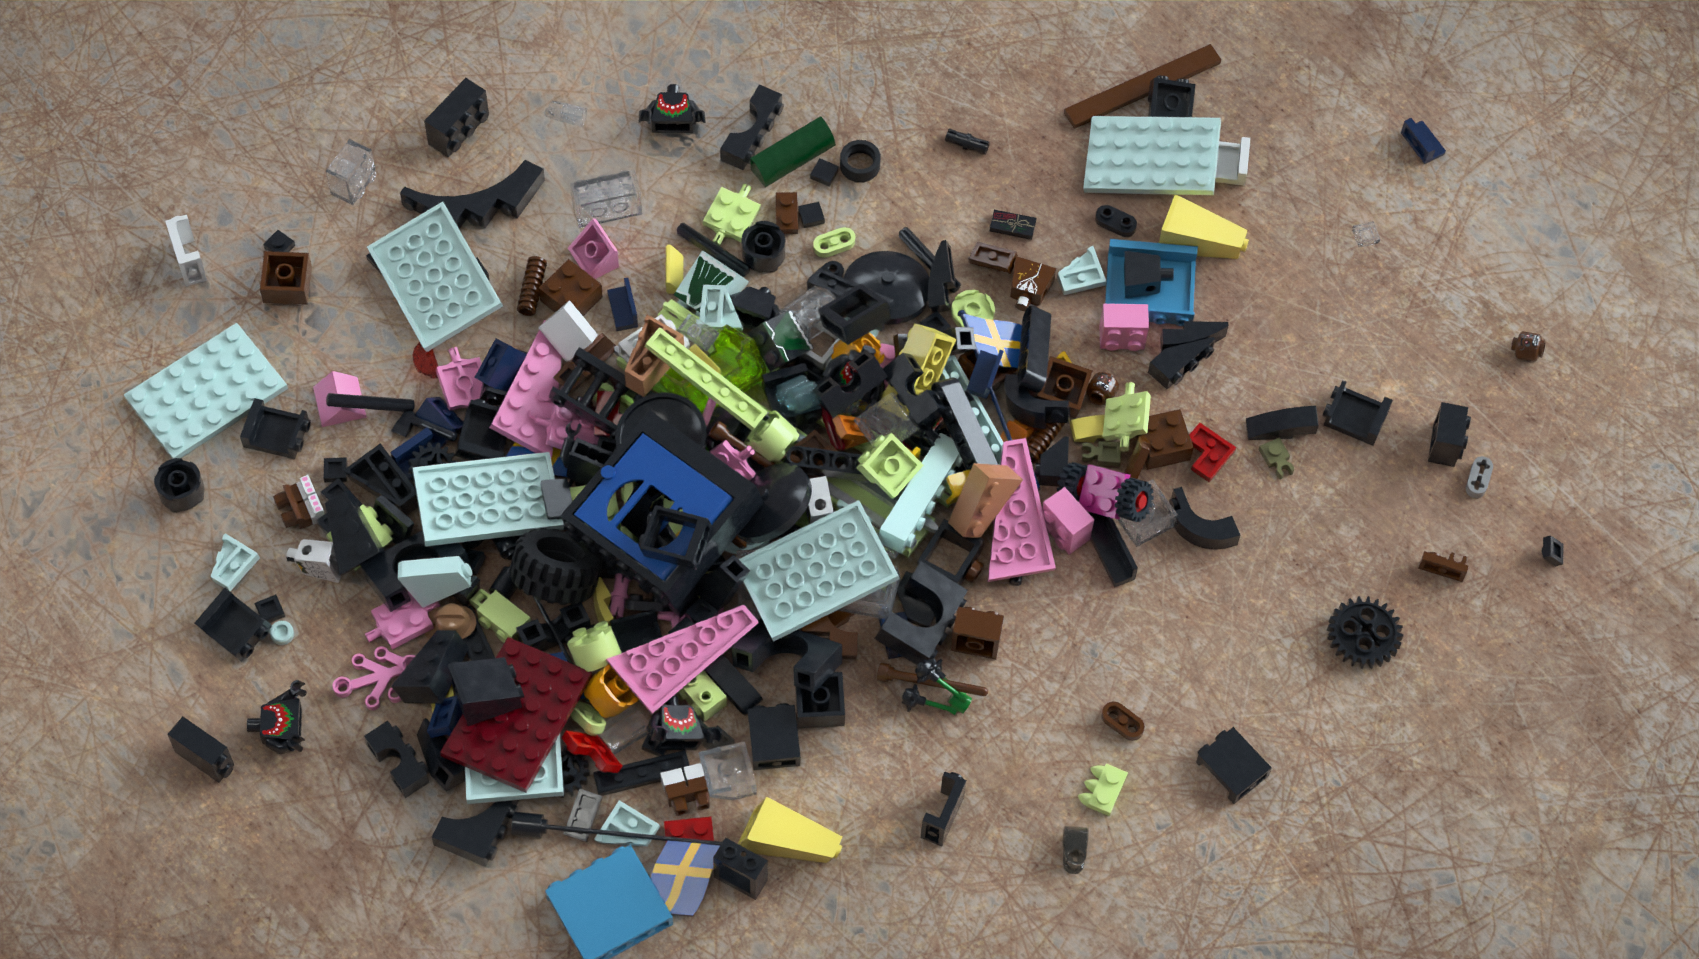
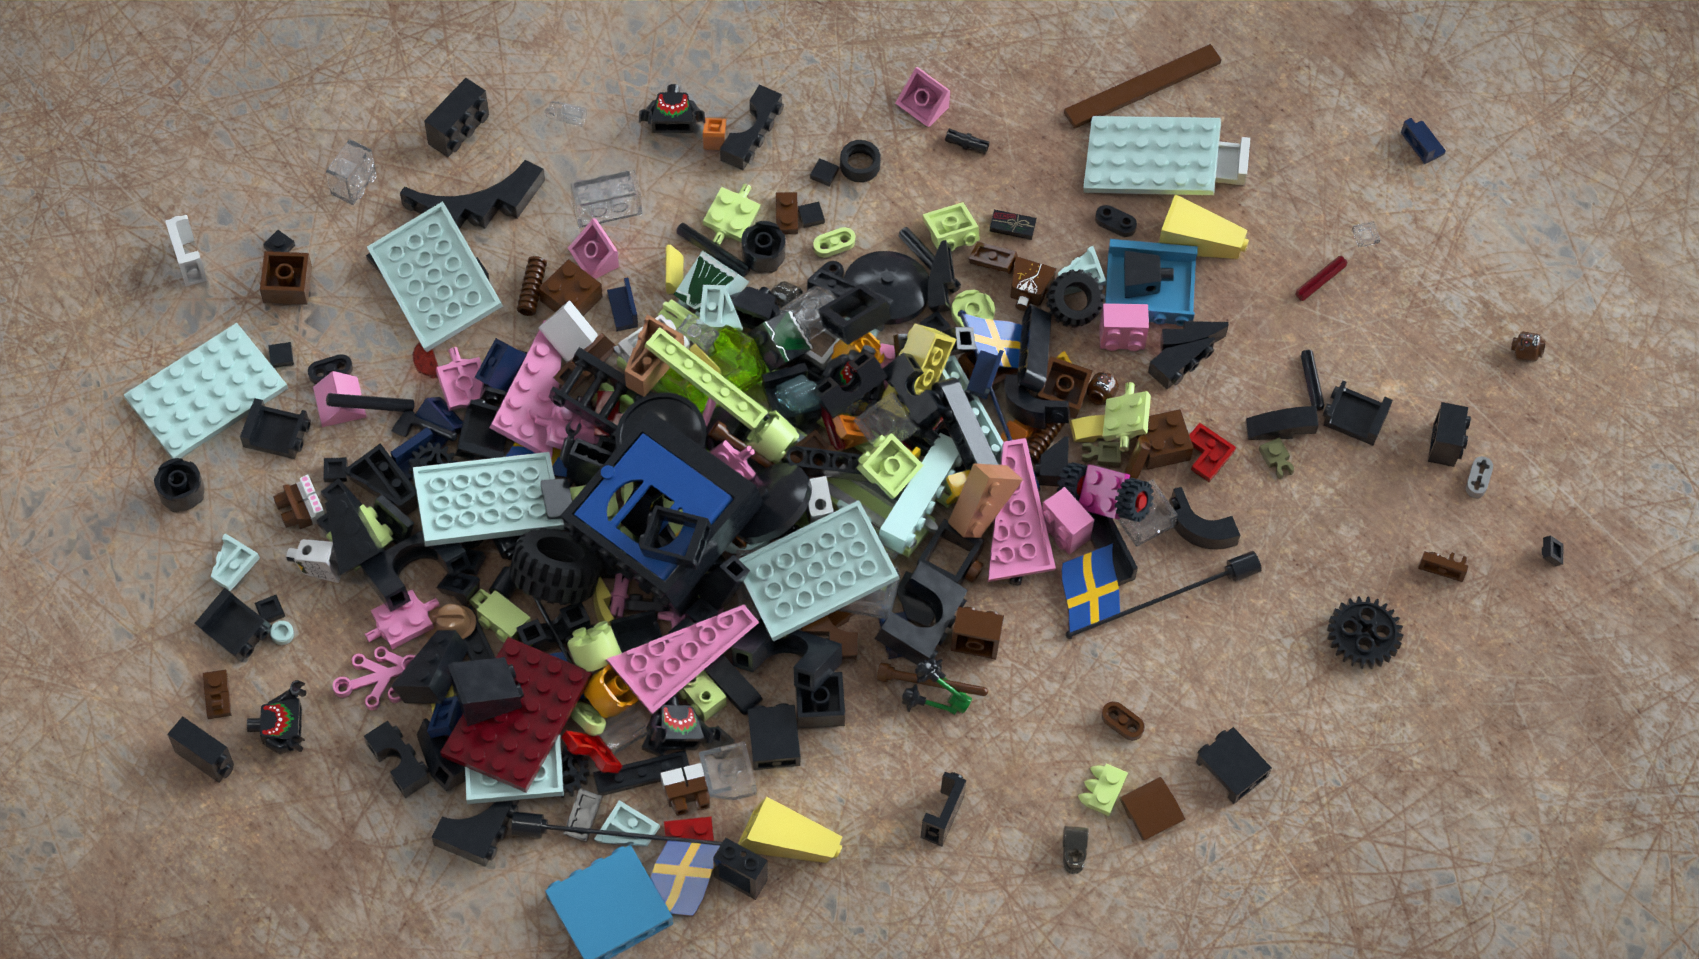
light aqua slope [398,556,472,607] -> none
dark green brick [750,116,836,188] -> none
black plate [1148,75,1196,117] -> none
none -> reddish brown plate [203,669,232,719]
none -> black tile [268,342,294,368]
none -> black plate [308,354,353,384]
none -> orange slope [703,118,727,150]
none -> clear smoke head [771,281,804,313]
none -> bright pink slope [895,67,950,127]
none -> yellowish green plate [923,202,980,251]
none -> black tyre [1046,269,1105,328]
none -> flag [1062,544,1262,639]
none -> reddish brown slope [1119,777,1185,840]
none -> dark red axle [1295,256,1348,301]
none -> black axle [1300,349,1325,411]

